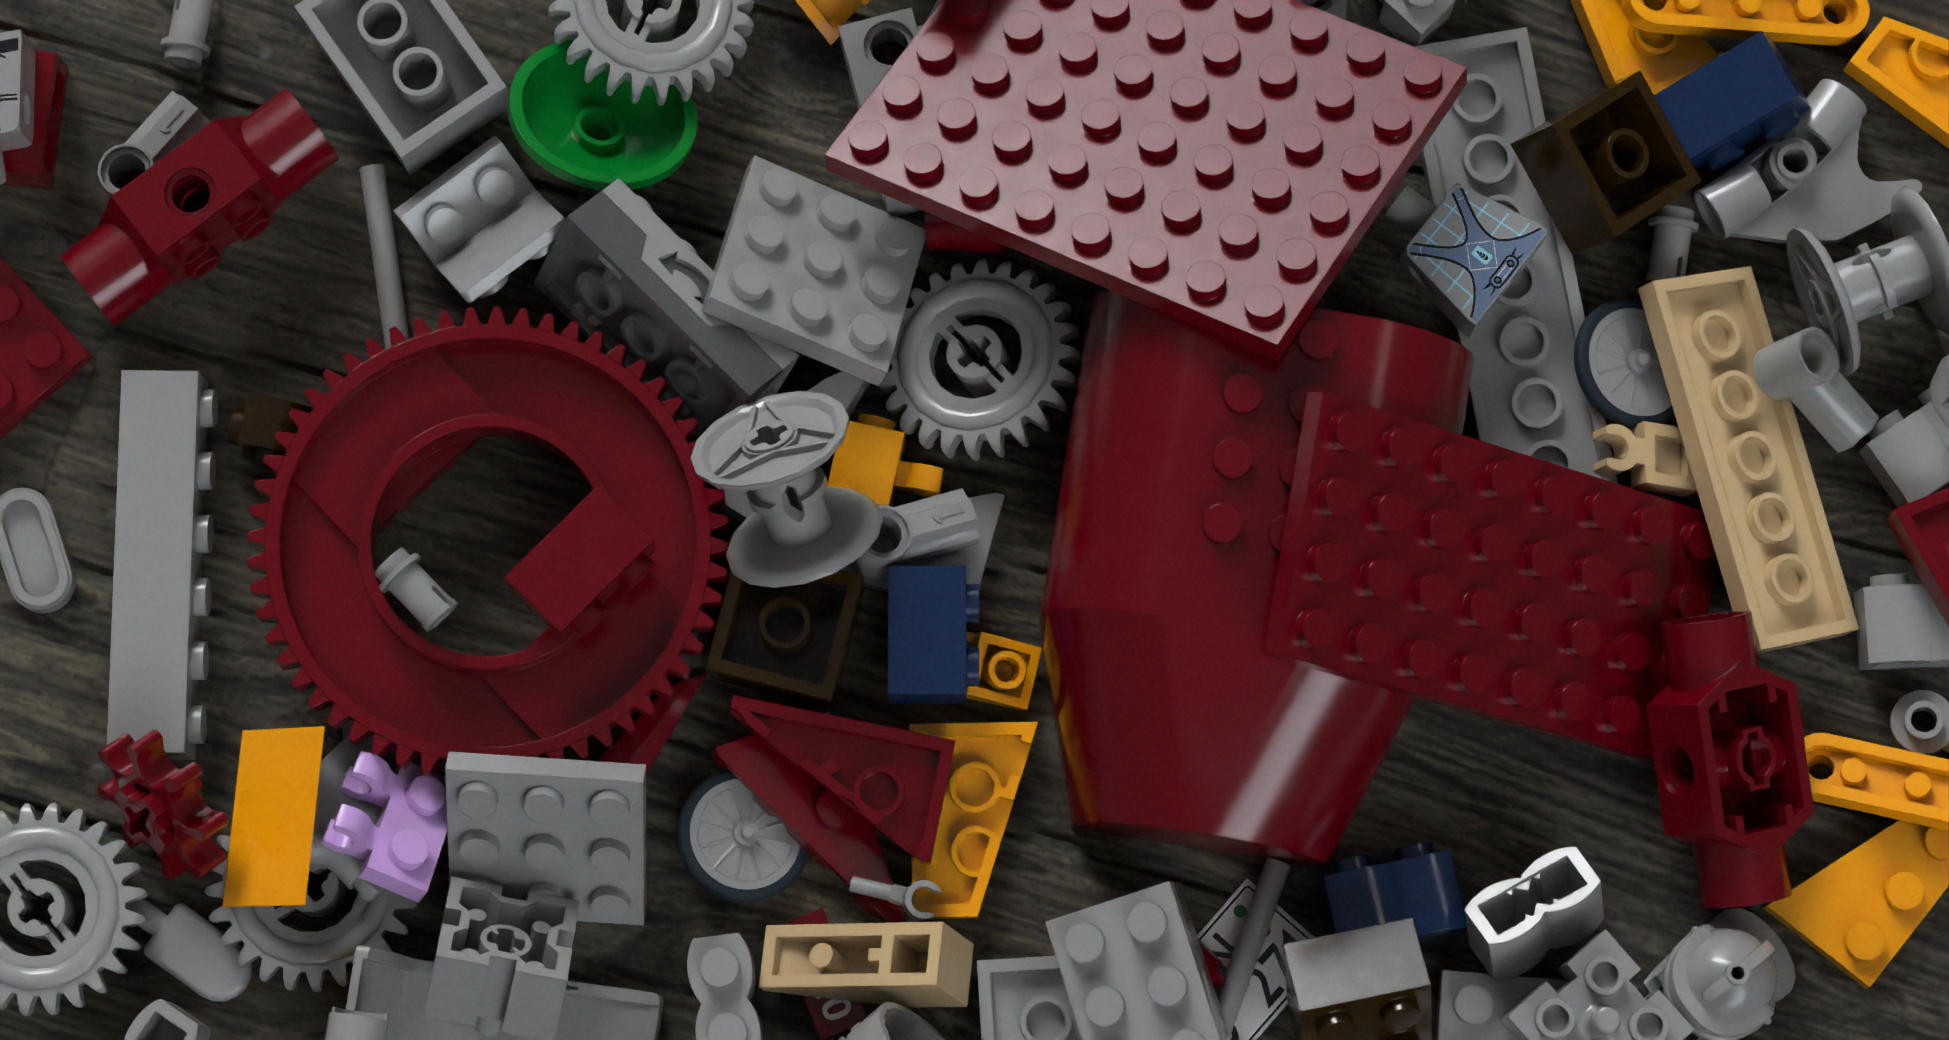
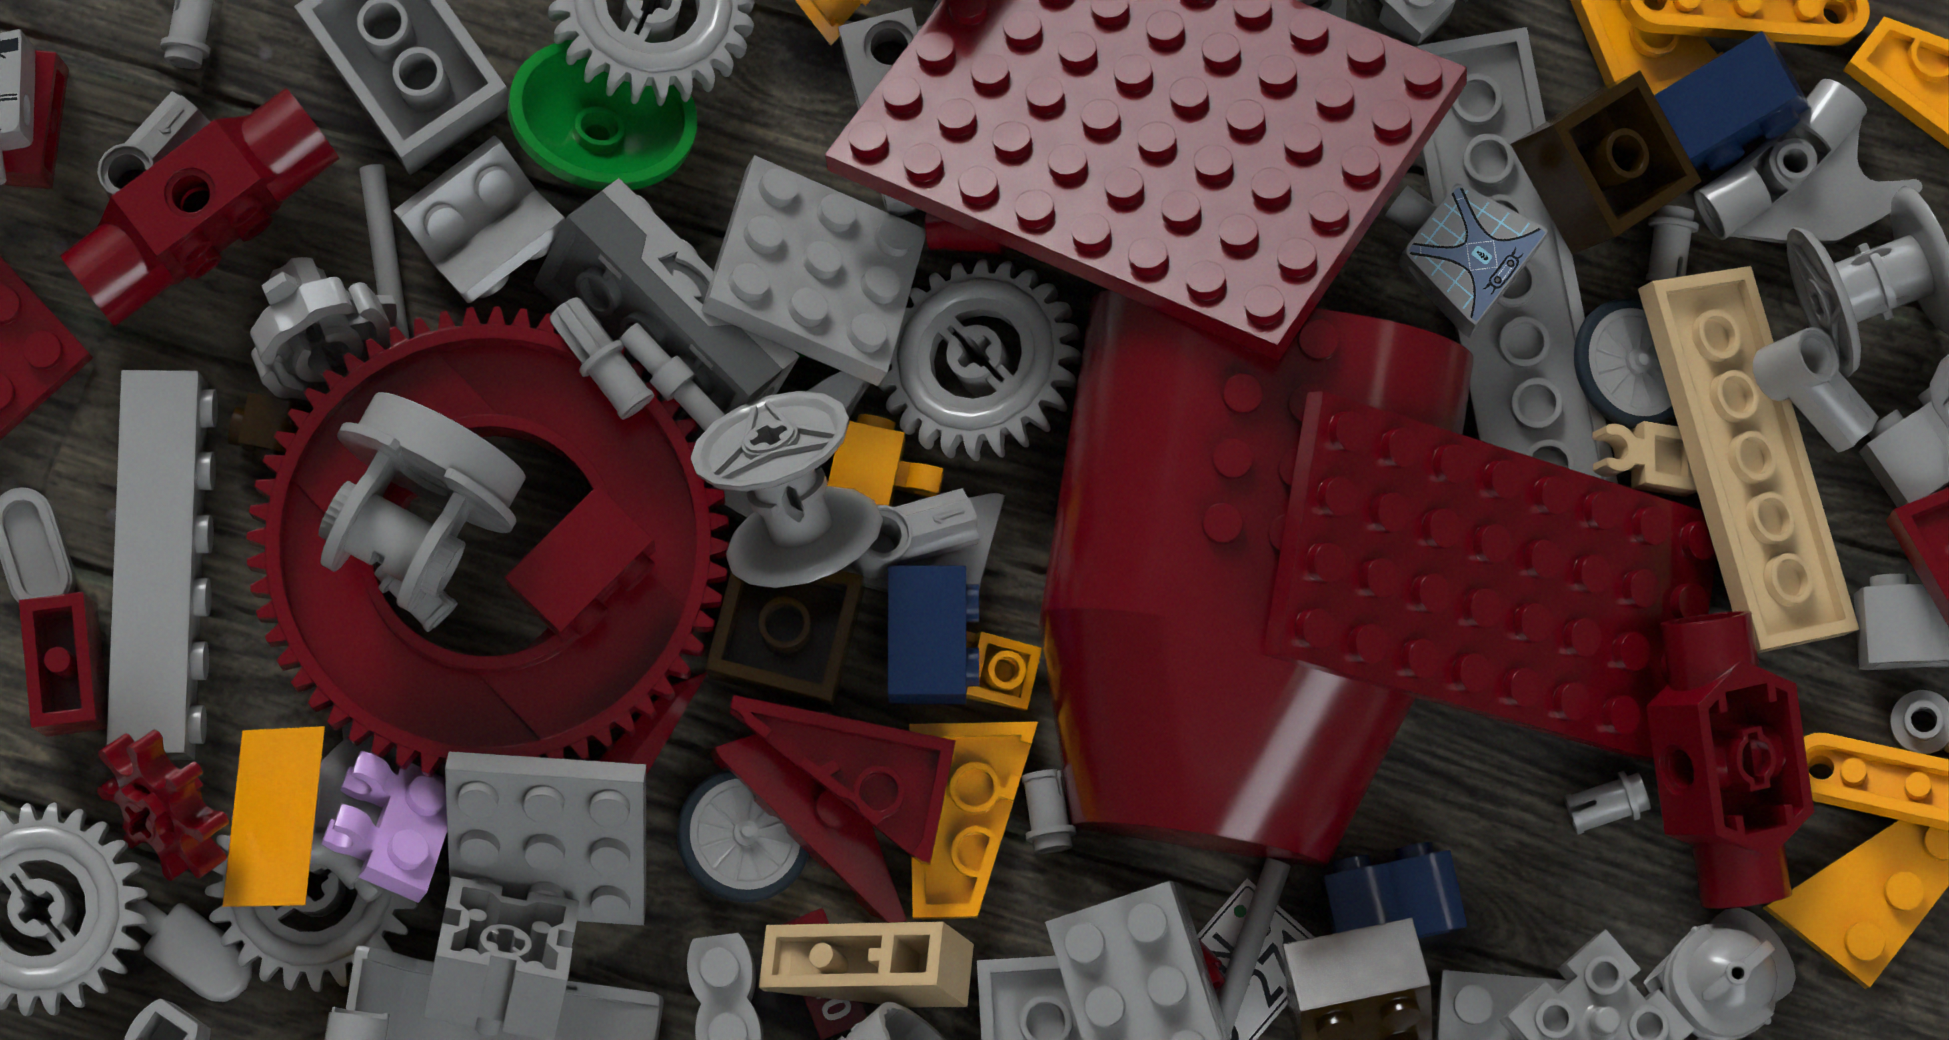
light grey hand [849,876,942,921] -> none
light grey brick [1464,847,1604,981] -> none
none -> dark red brick [19,592,108,737]
none -> light grey piece [250,257,397,402]
none -> light grey piece [318,392,526,612]
none -> light grey axle [550,297,655,420]
none -> light grey bar [619,323,725,431]
none -> light grey pin [1022,769,1077,854]
none -> light grey pin [1564,771,1651,835]

